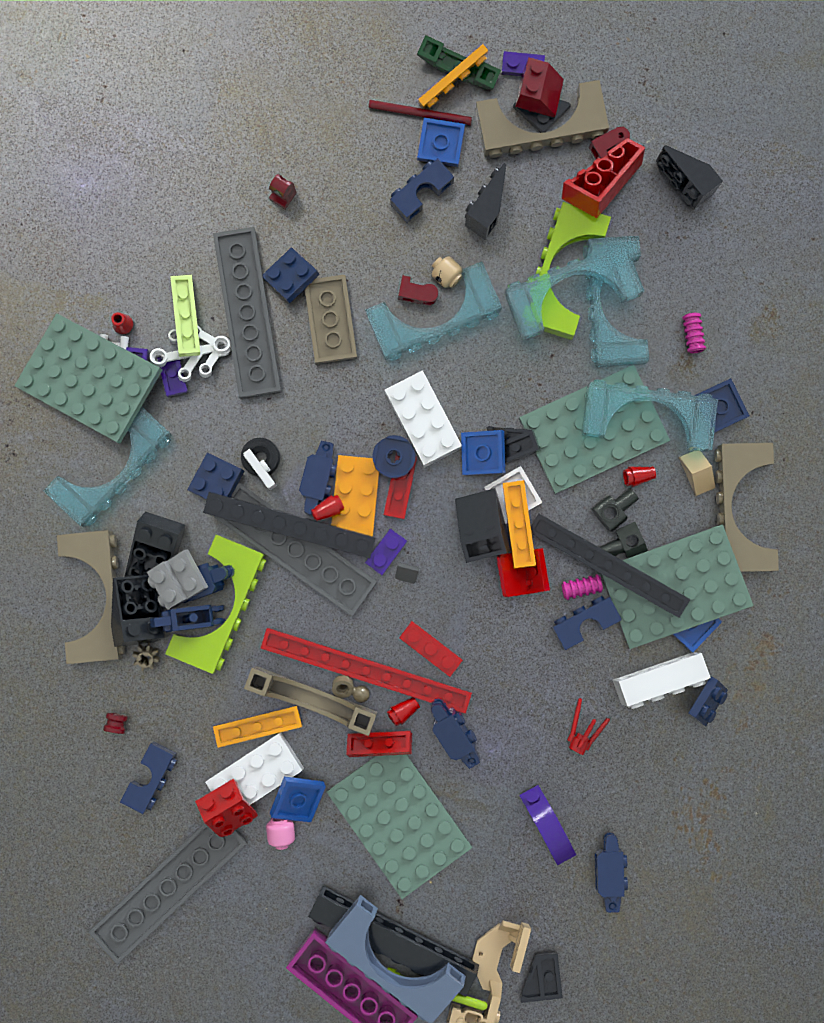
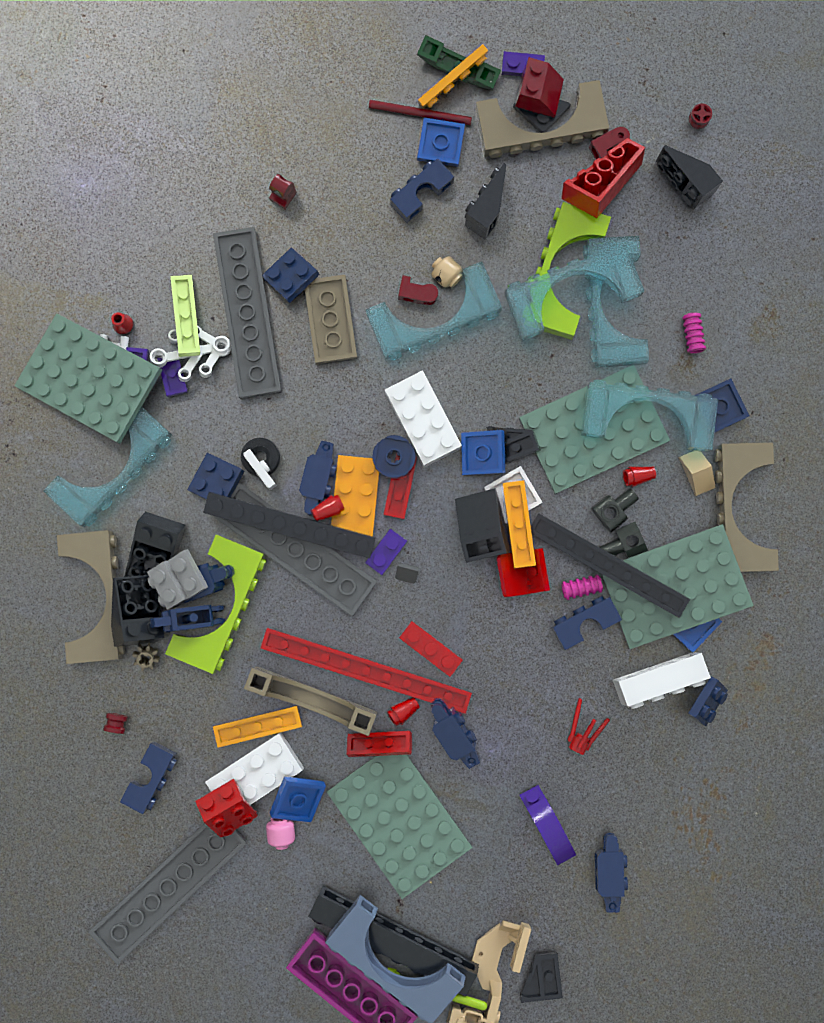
dark tan plate [332,675,370,703] -> none
none -> dark red wheel [688,103,712,129]

